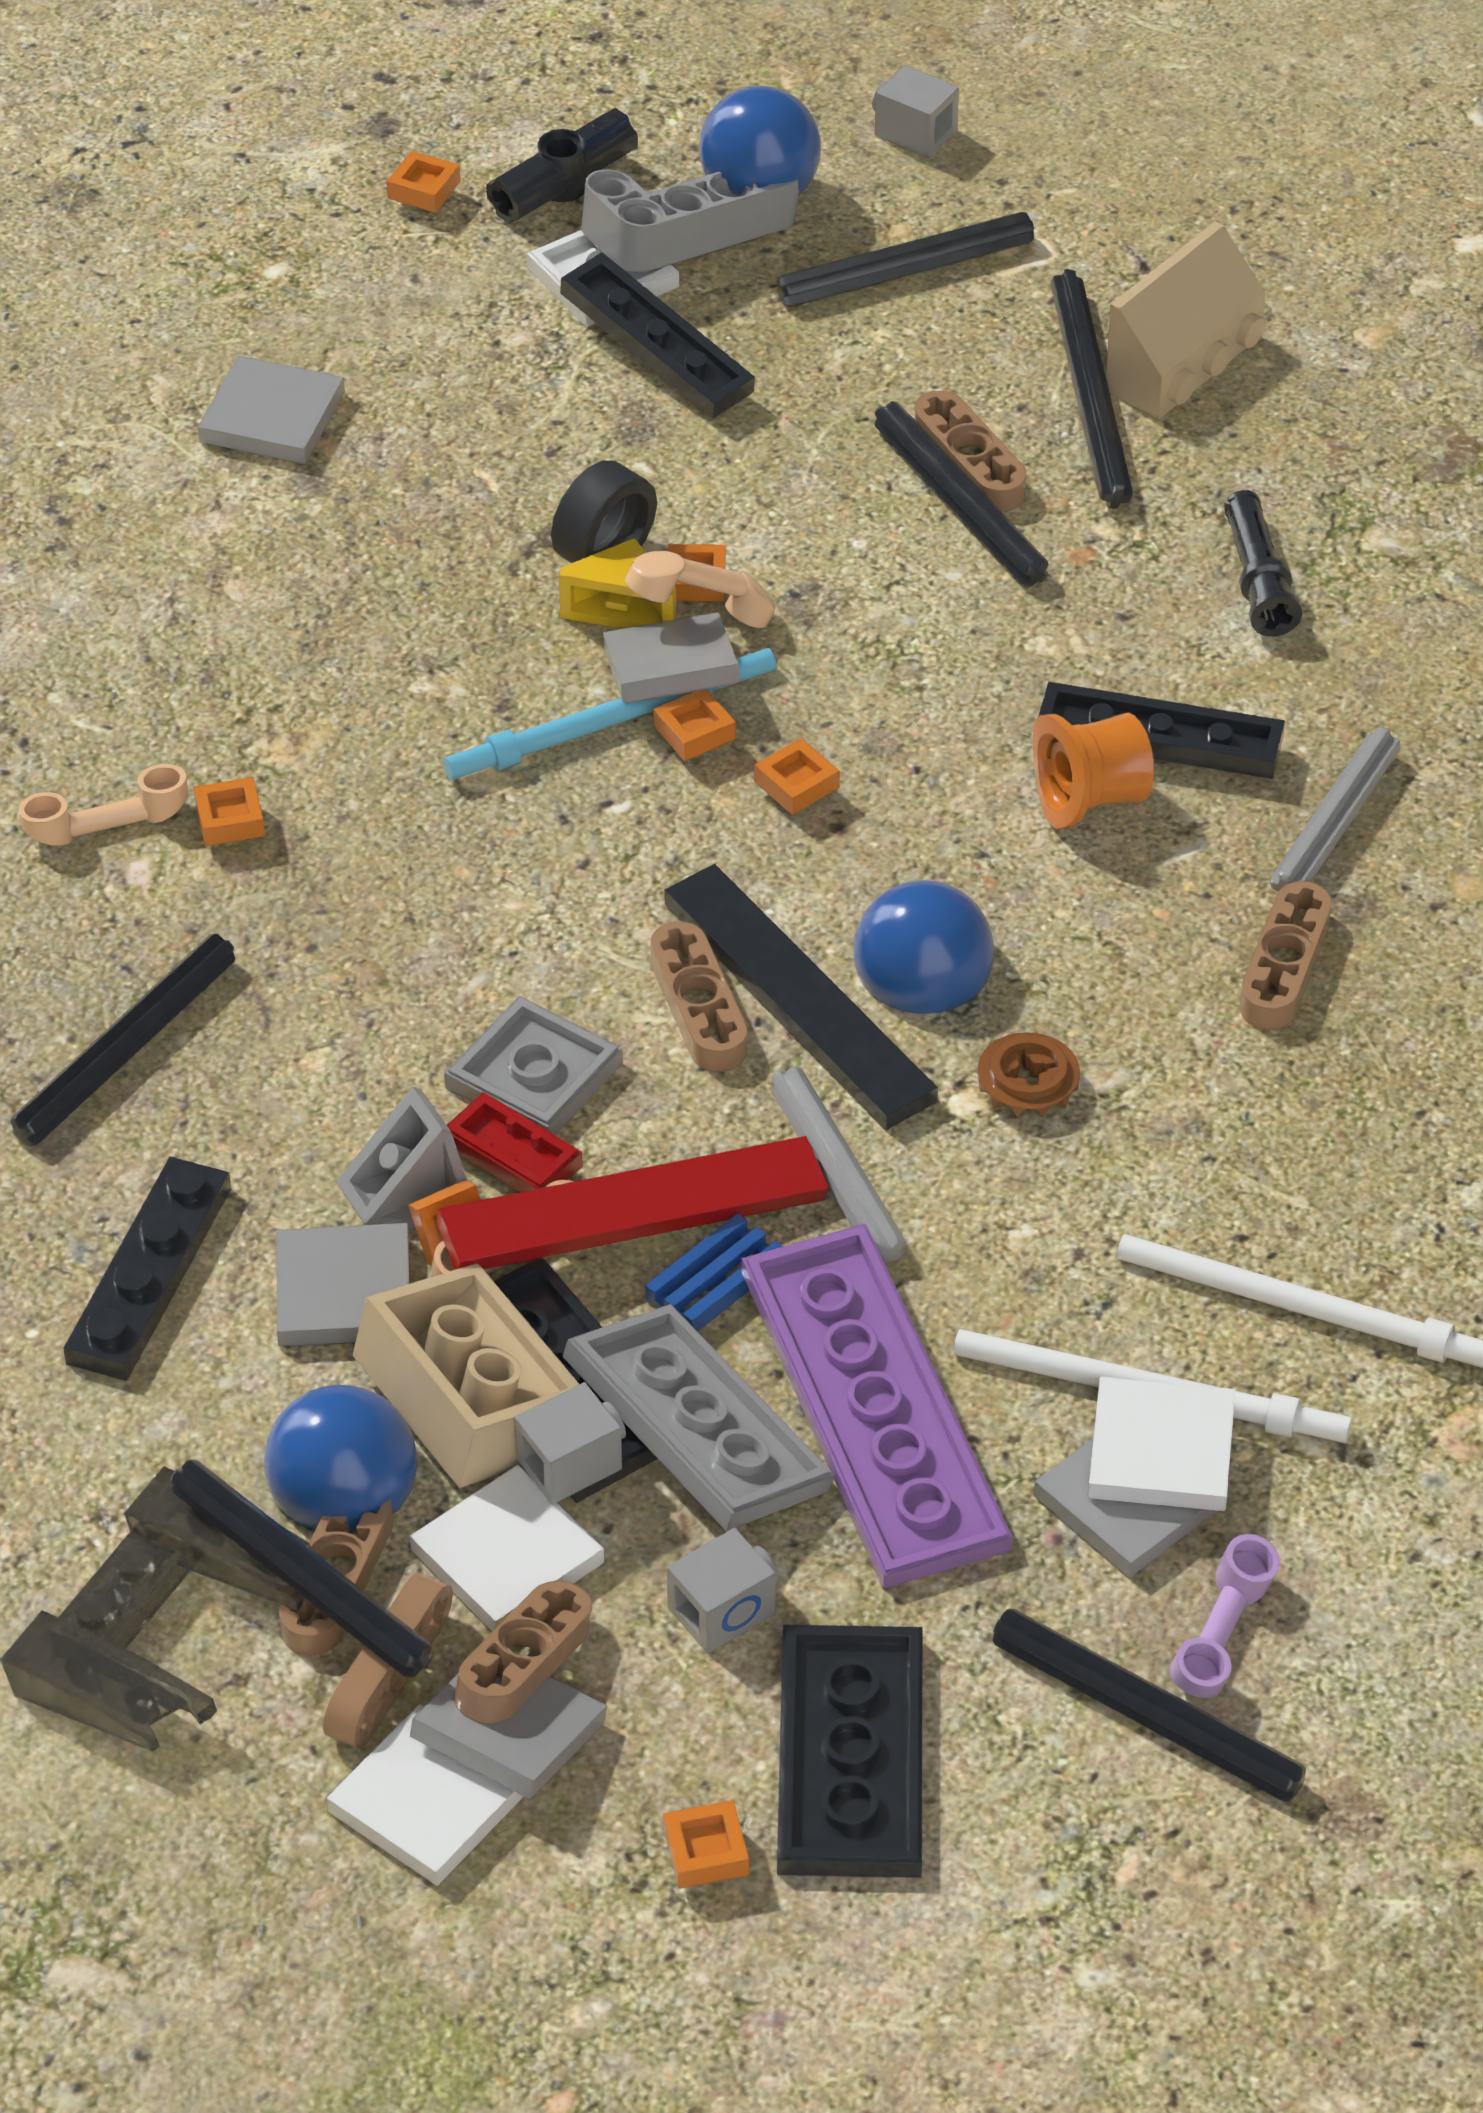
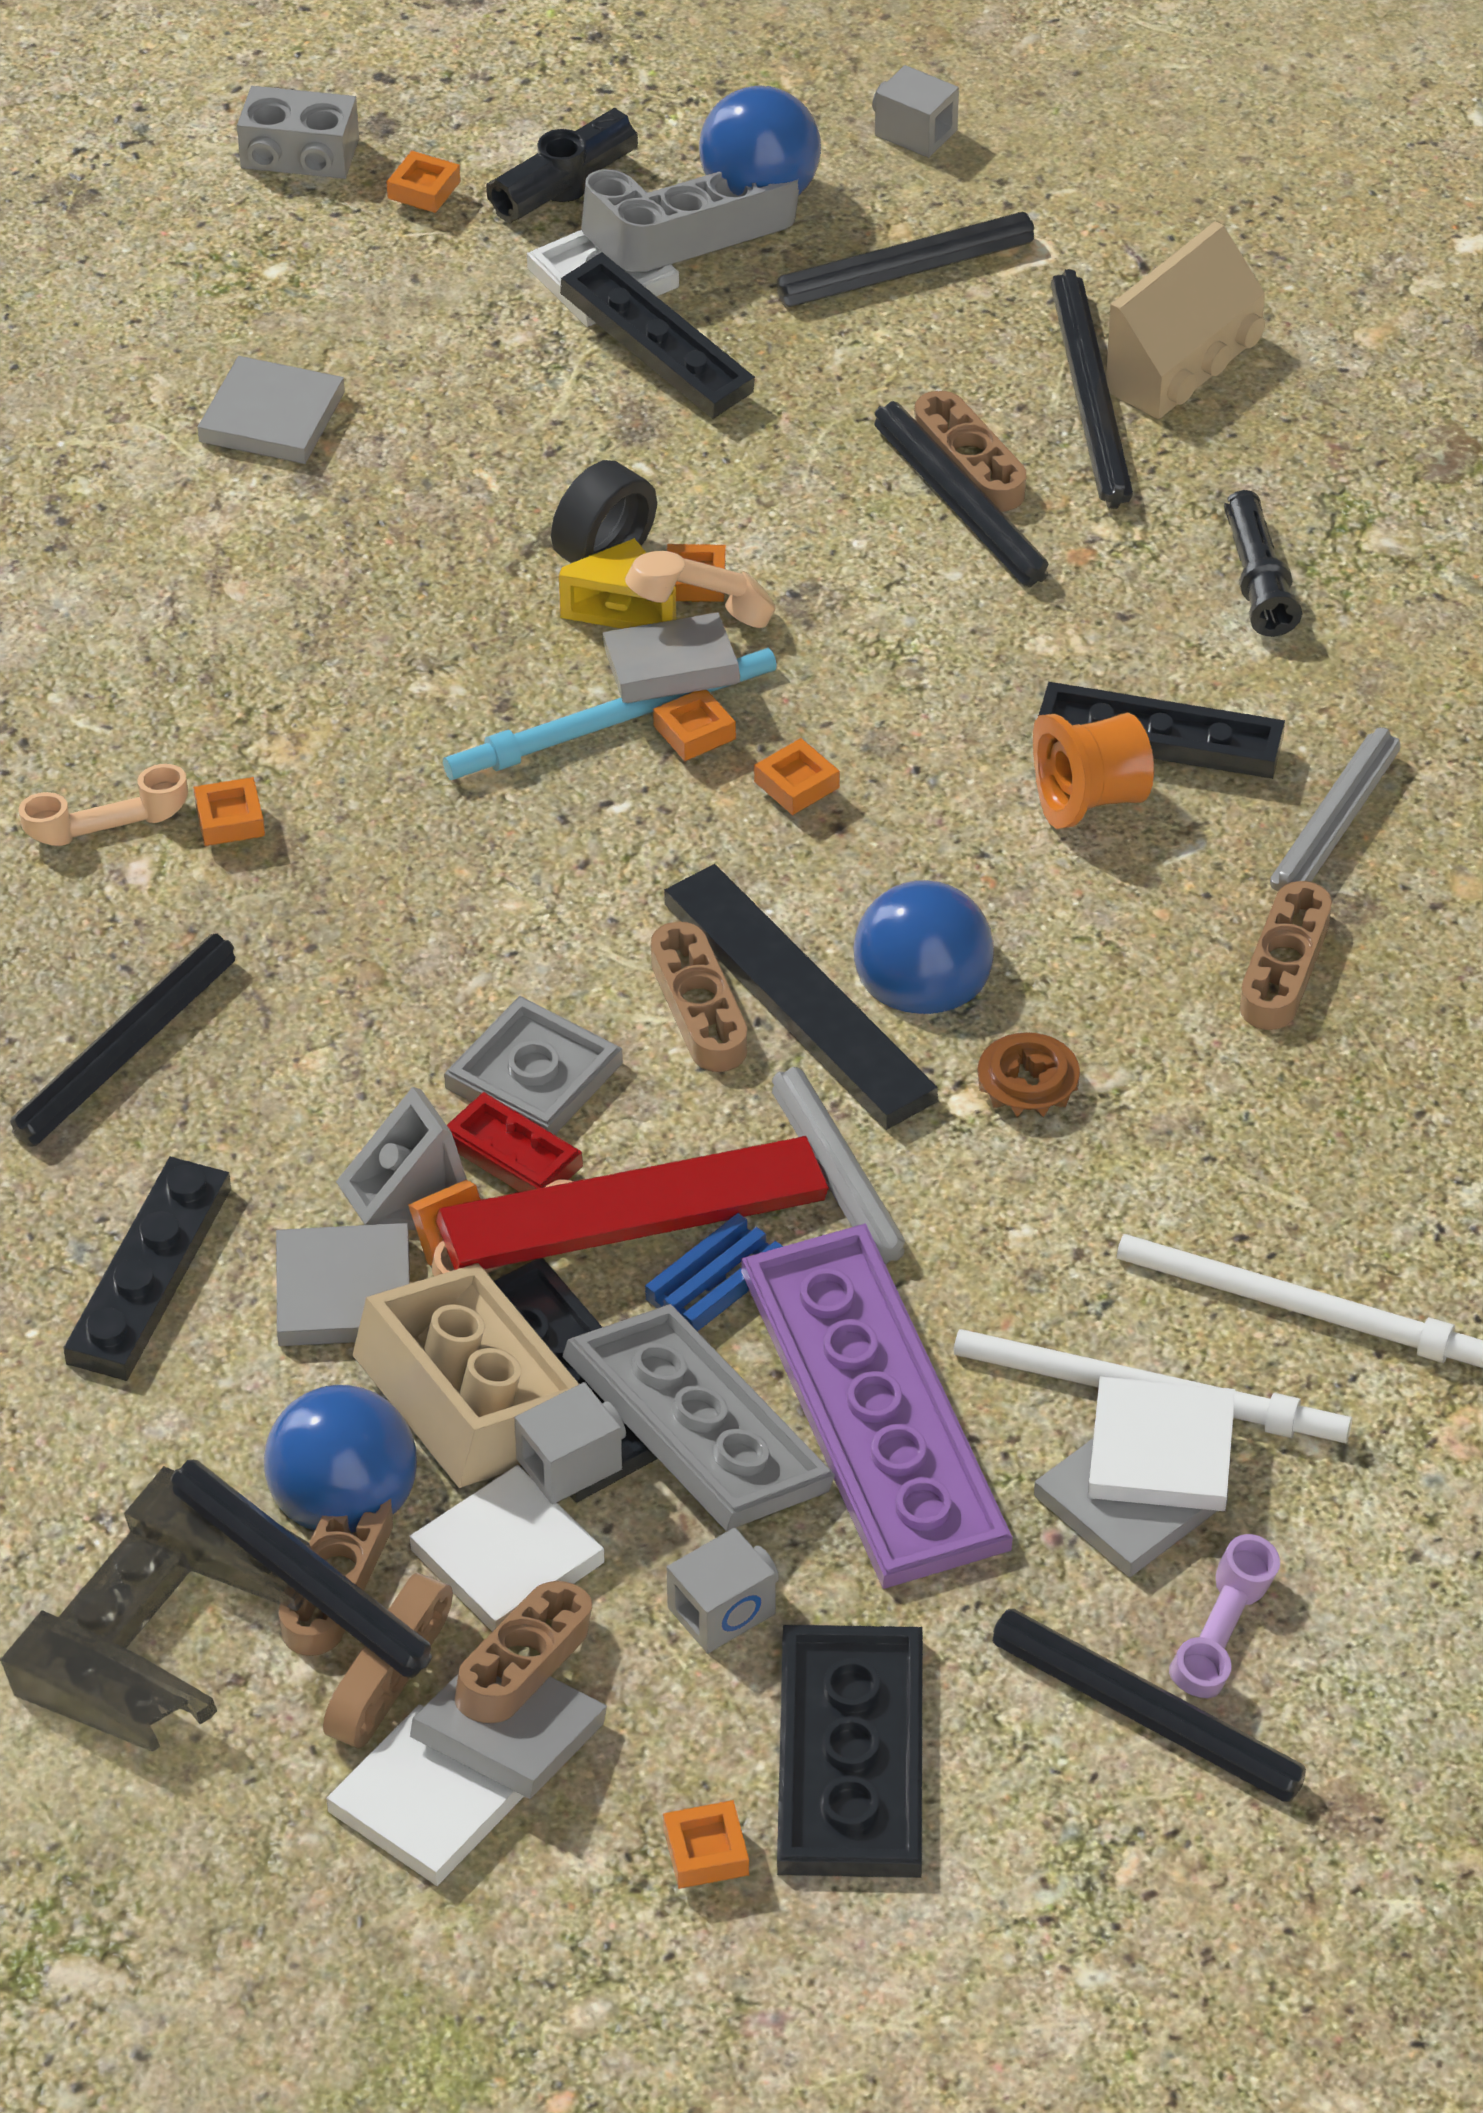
none -> light grey brick [237,86,359,179]

